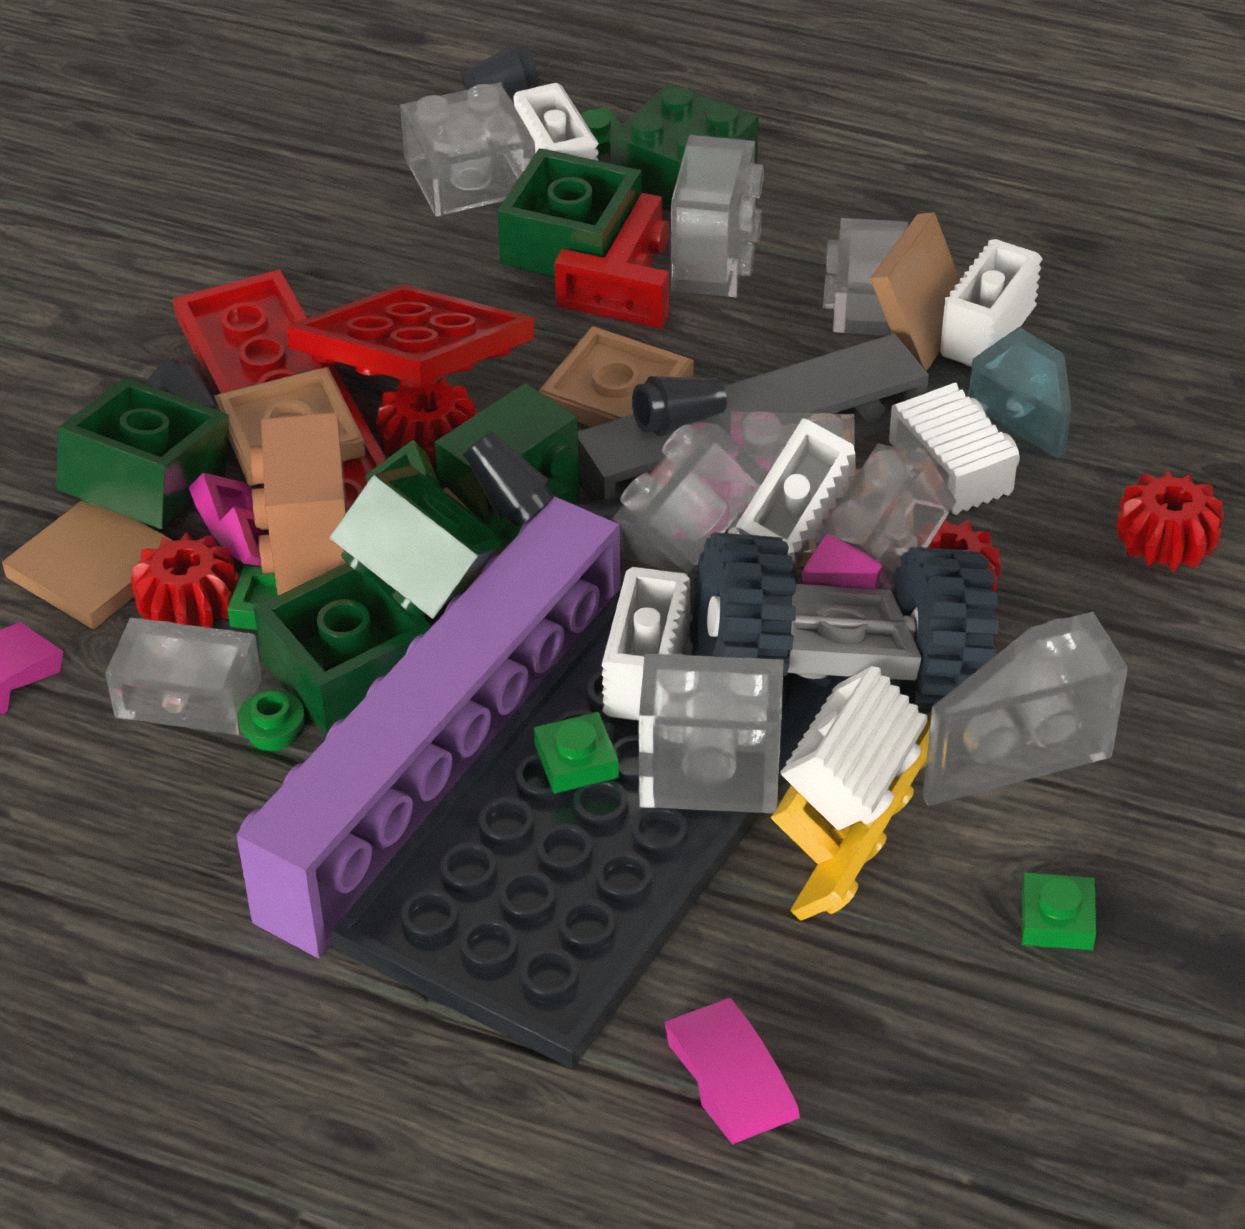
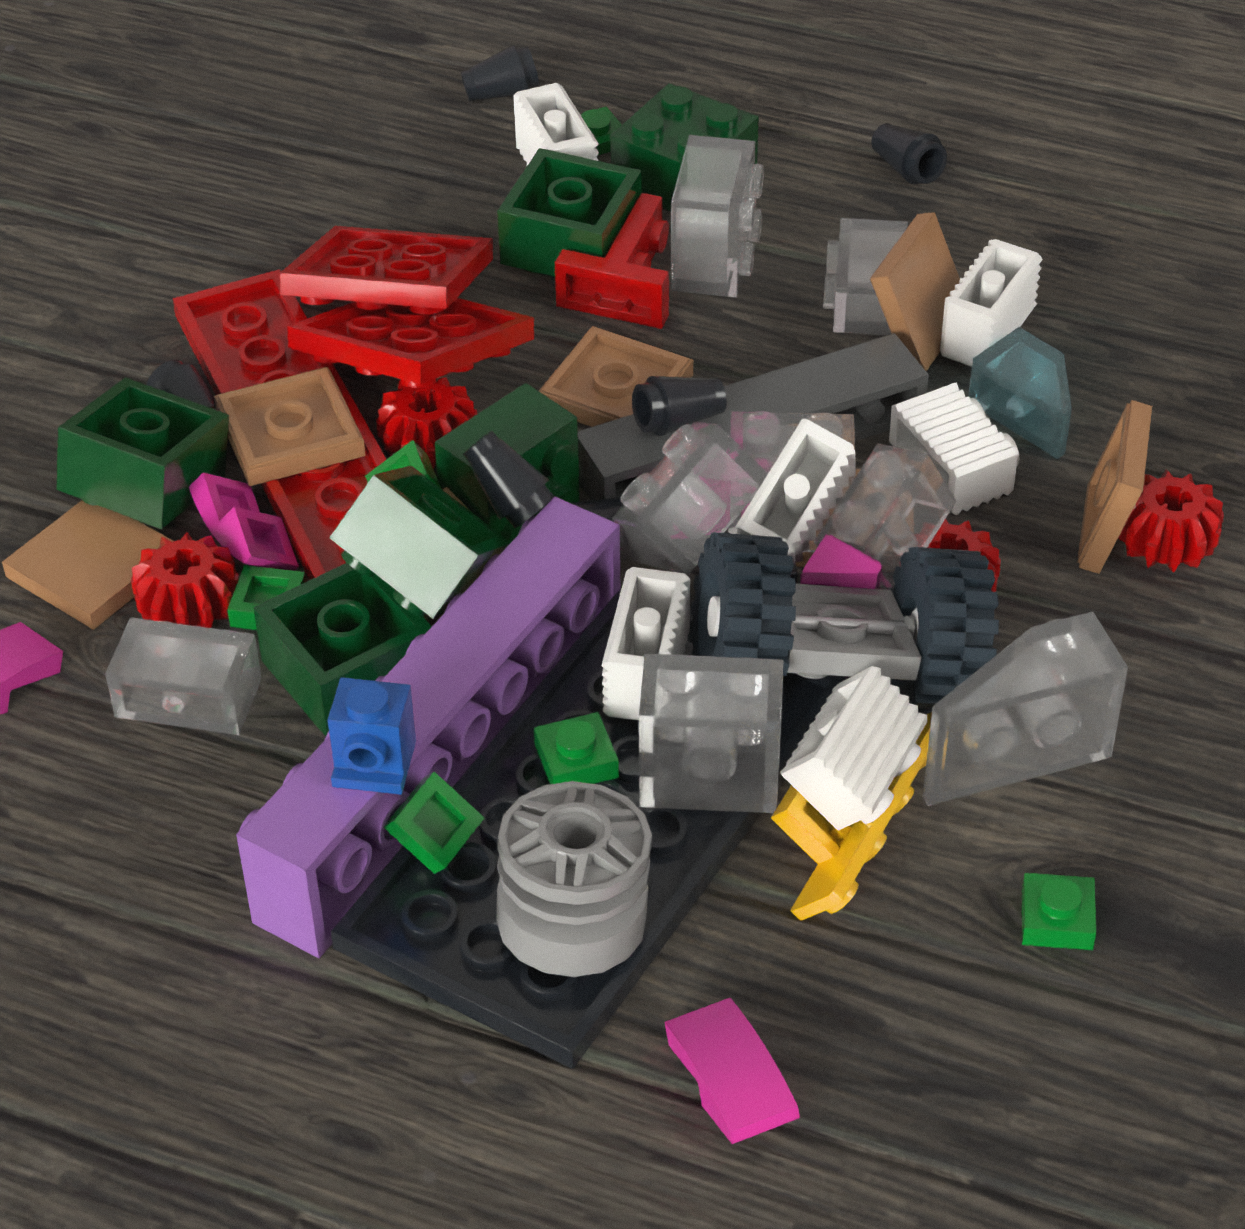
green plate [238,690,305,751] -> none
nougat brick [250,412,348,595] -> none
clear brick [400,82,535,217] -> none
none -> red plate [280,226,493,315]
none -> blue brick [328,677,416,795]
none -> green plate [383,772,484,874]
none -> light grey wheel [497,781,652,977]
none -> black cone [871,123,947,184]
none -> medium nougat tile [1077,400,1152,574]

